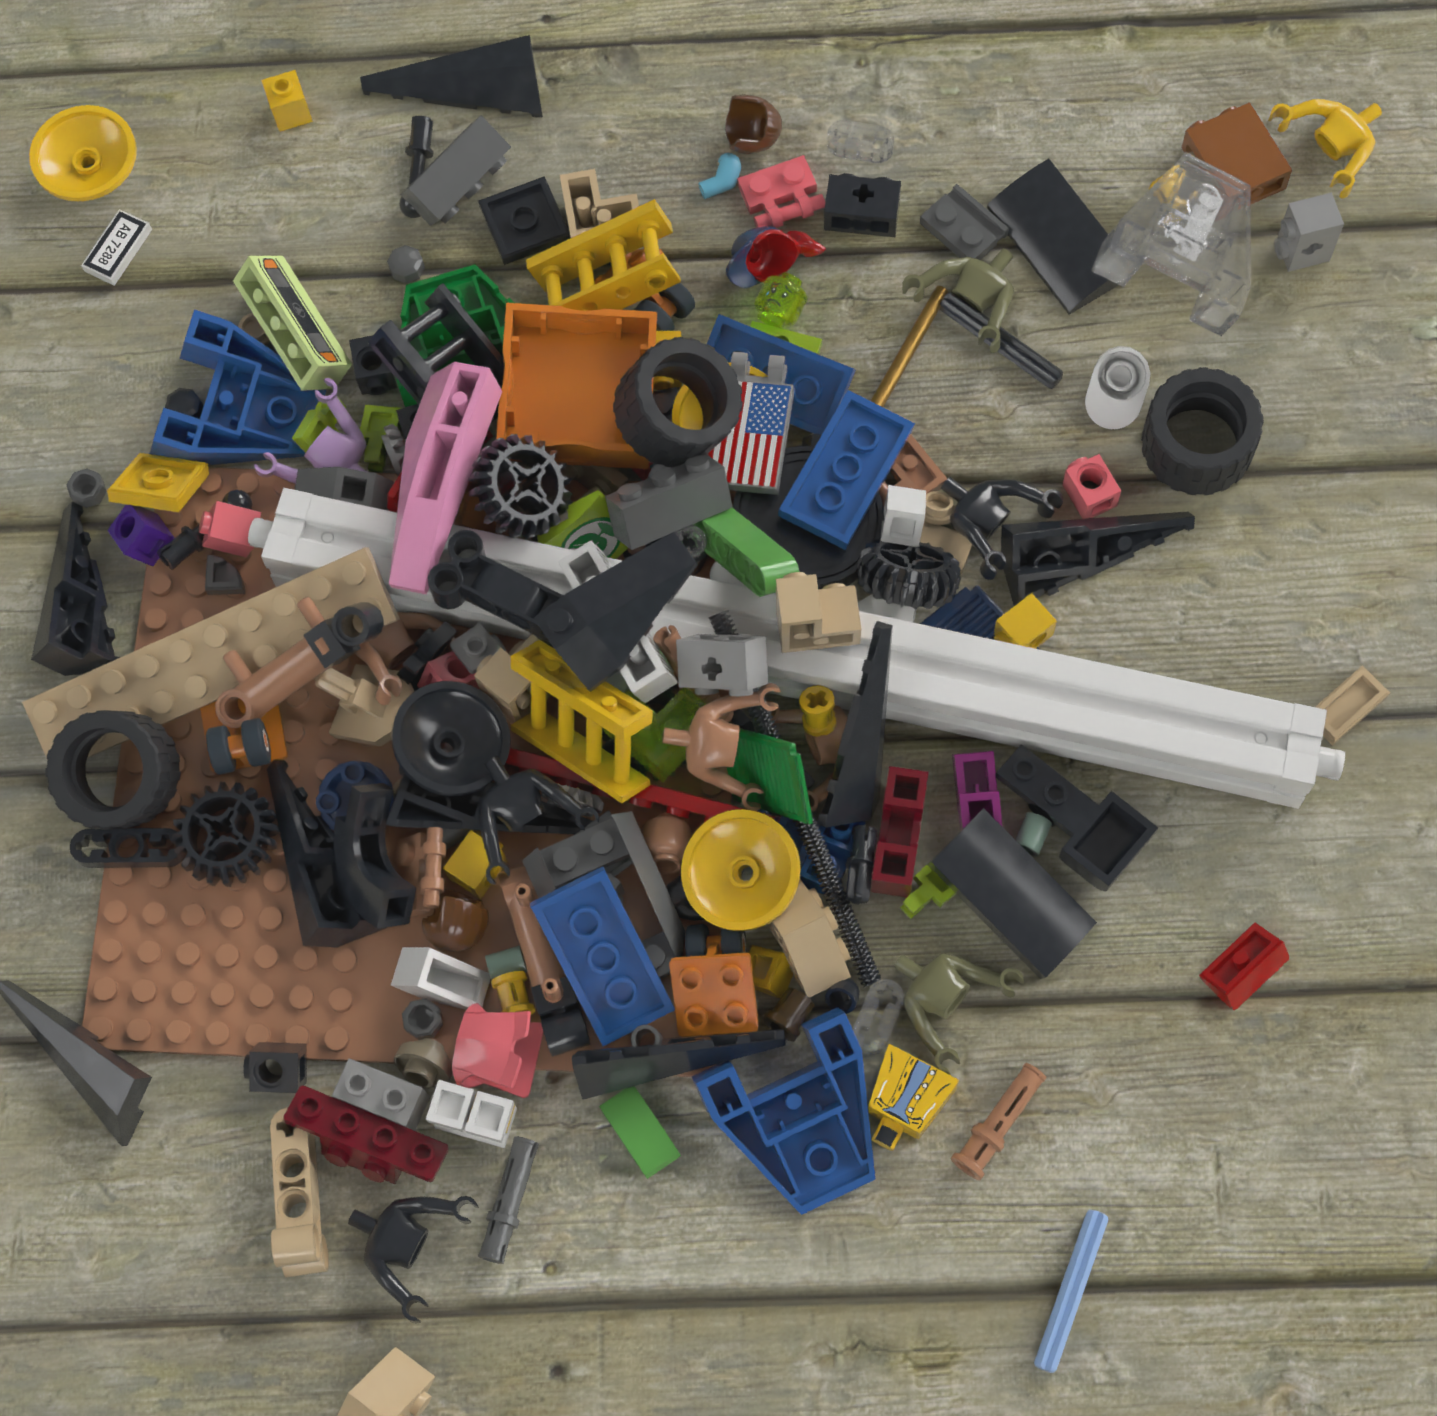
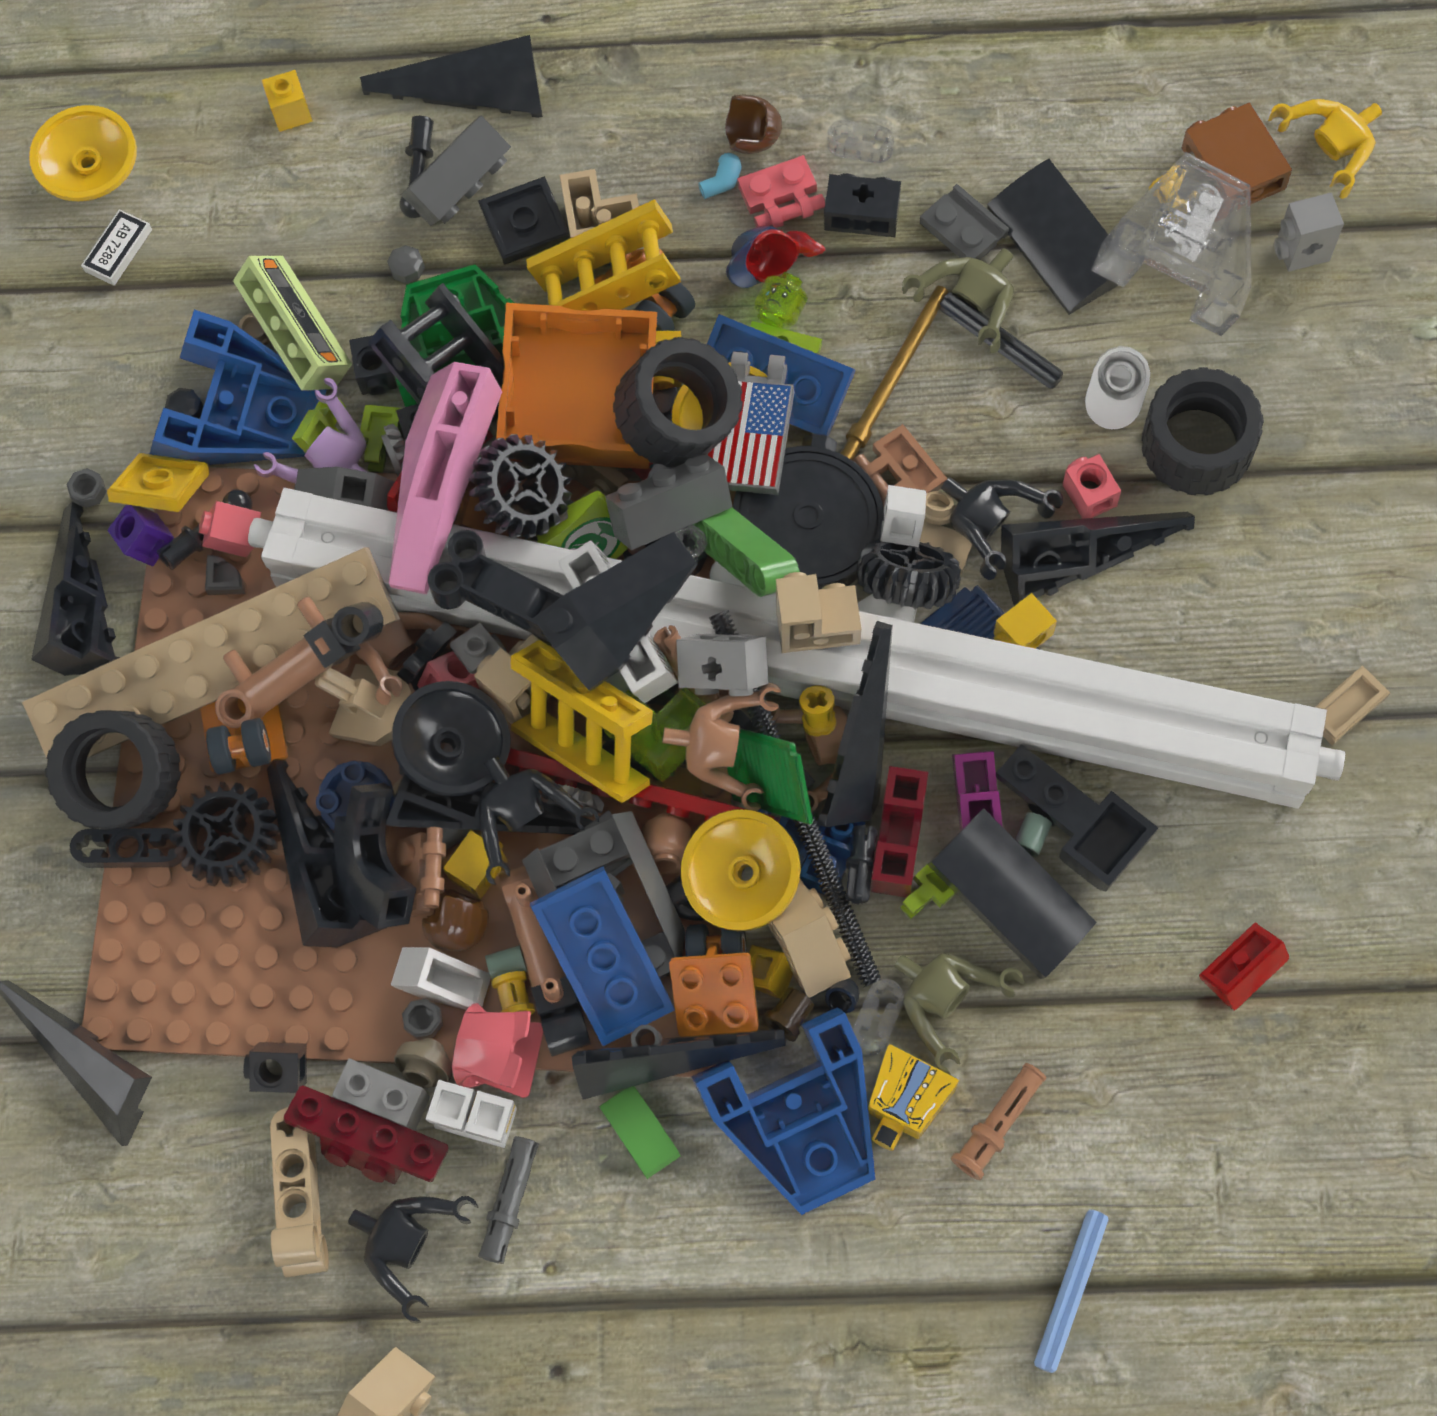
blue plate [778,390,915,550] -> none

